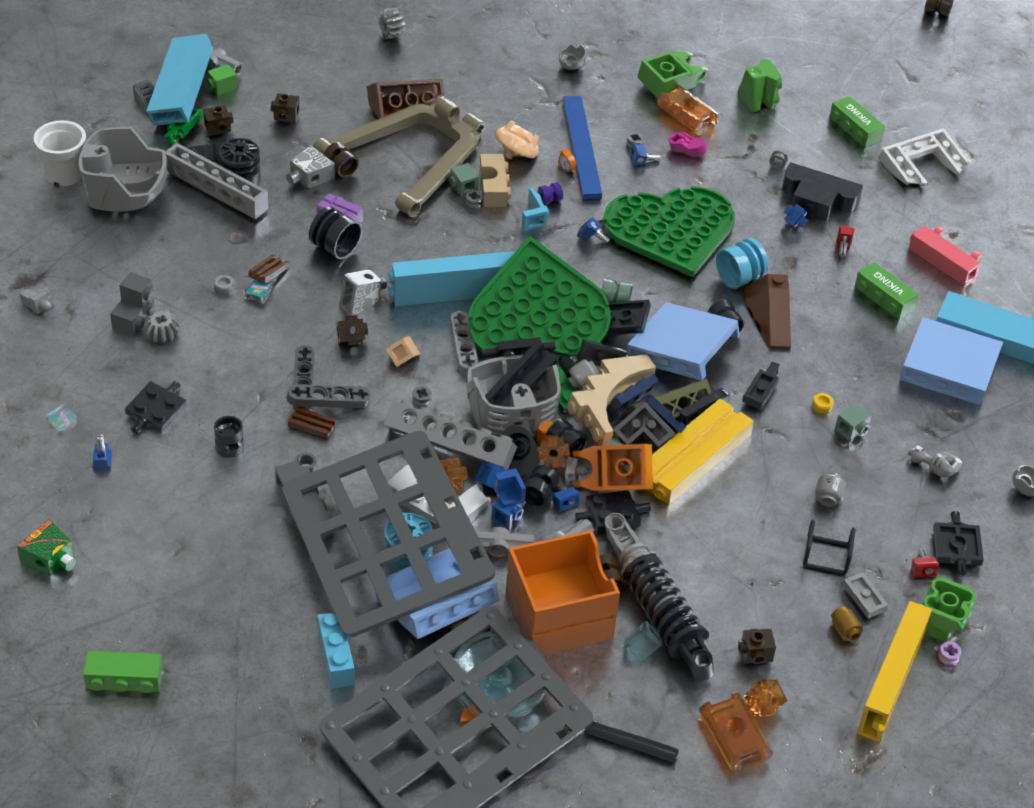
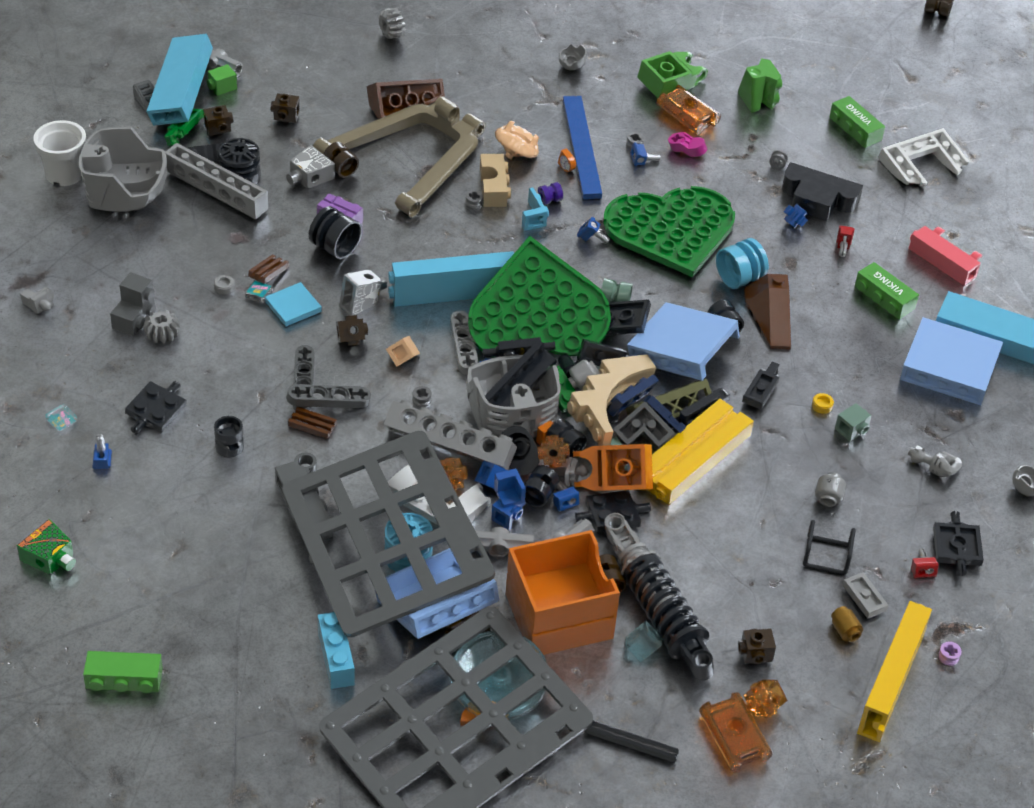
sand green brick [449,163,479,197] -> none
bright green piece [922,577,977,642] -> none
none -> medium azure tile [265,282,322,327]

